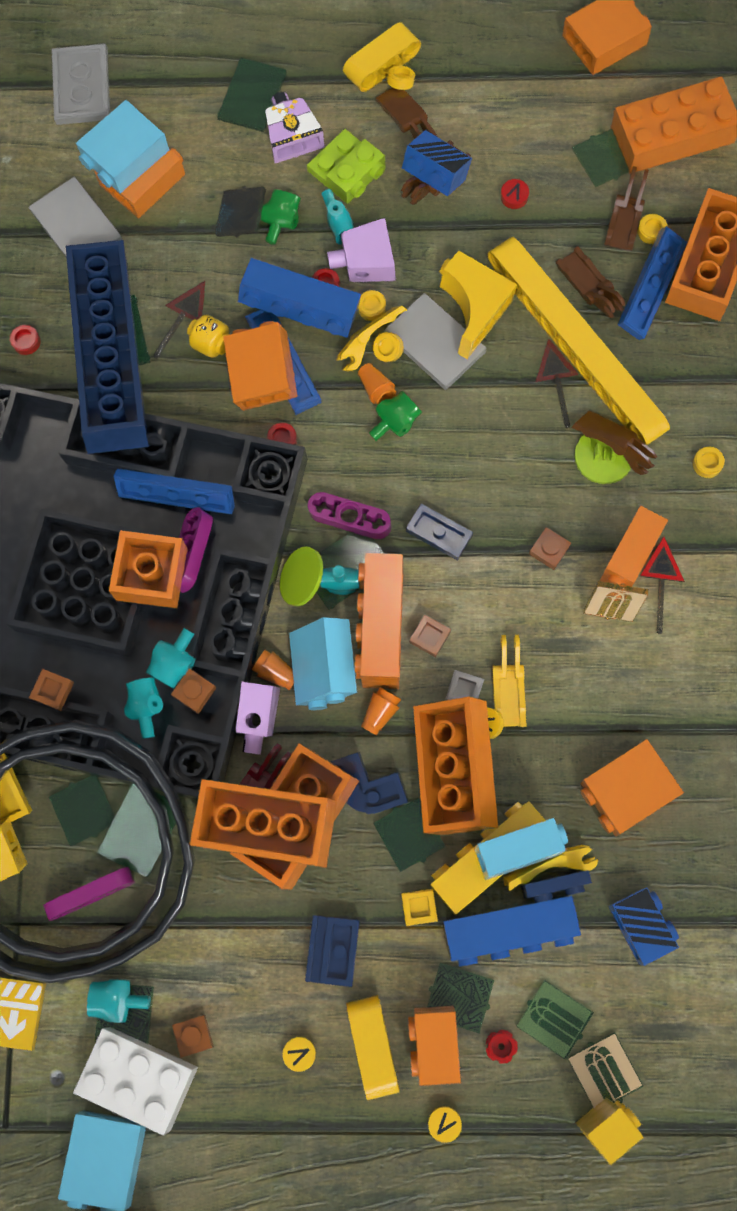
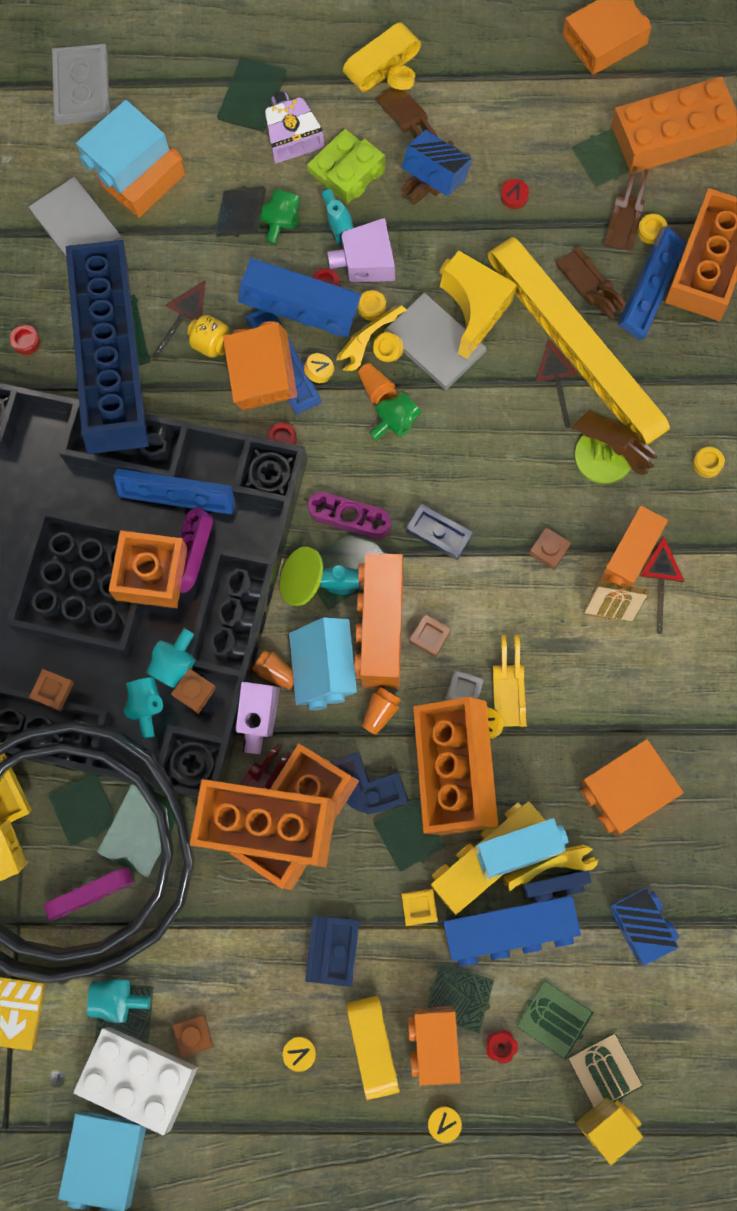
none -> yellow tile [304,353,334,383]

